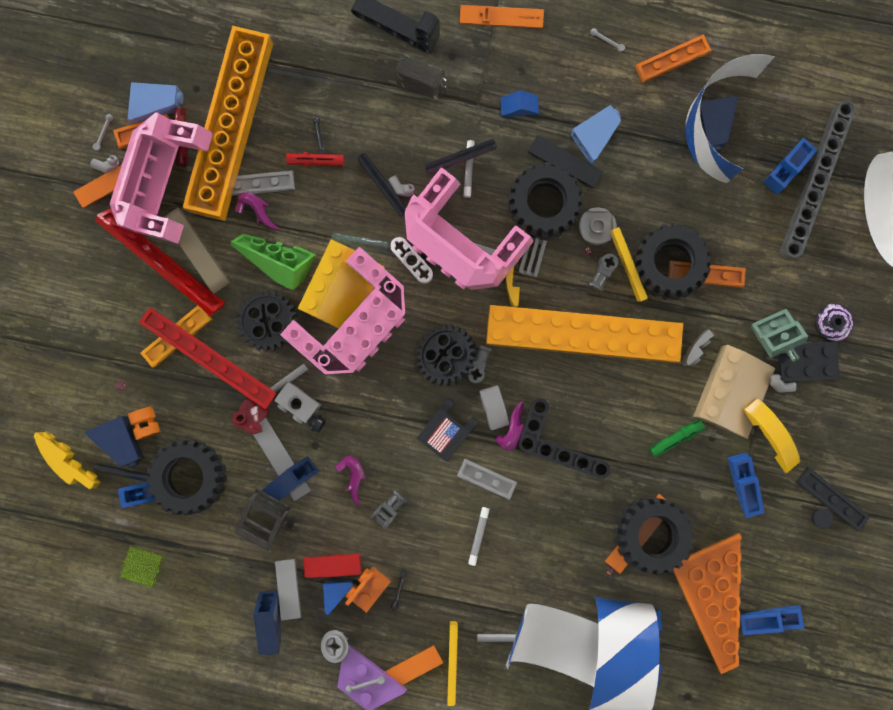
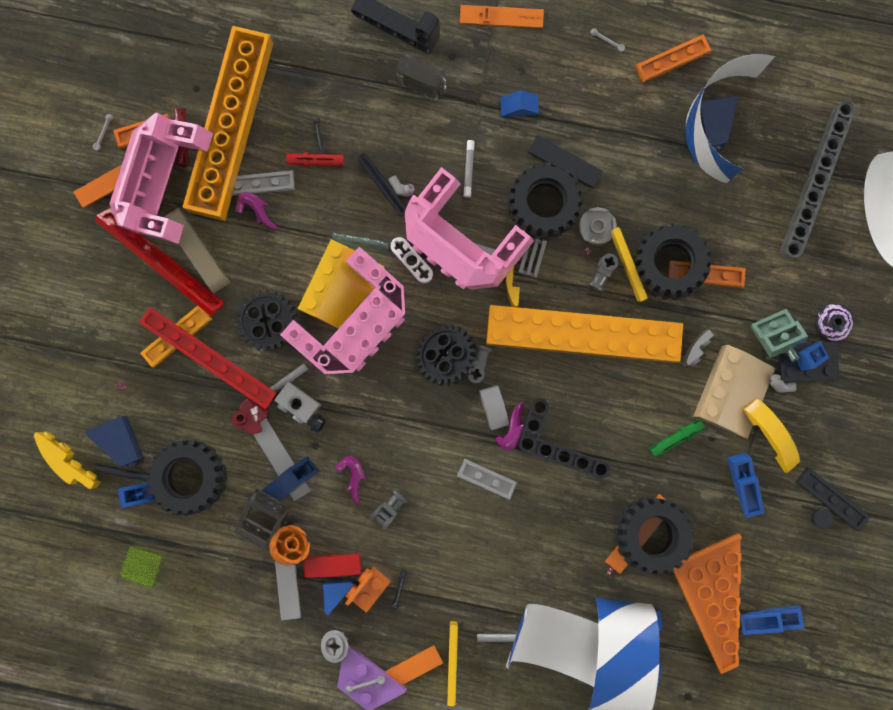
light grey arm [90,155,119,173] -> none
medium blue slope [128,82,184,124] -> none
orange wheel [128,407,161,440] -> none
bright green wedge [231,234,316,290] -> none
dark blue slope [253,591,281,655] -> none
black flag [417,398,478,462] -> none
black axle [425,139,497,175] -> none
light grey bar [468,507,490,566] -> none
medium blue slope [570,105,621,165] -> none
blue slope [762,138,817,195] -> none
none -> orange cylinder [269,525,310,566]
none -> blue slope [796,341,829,371]

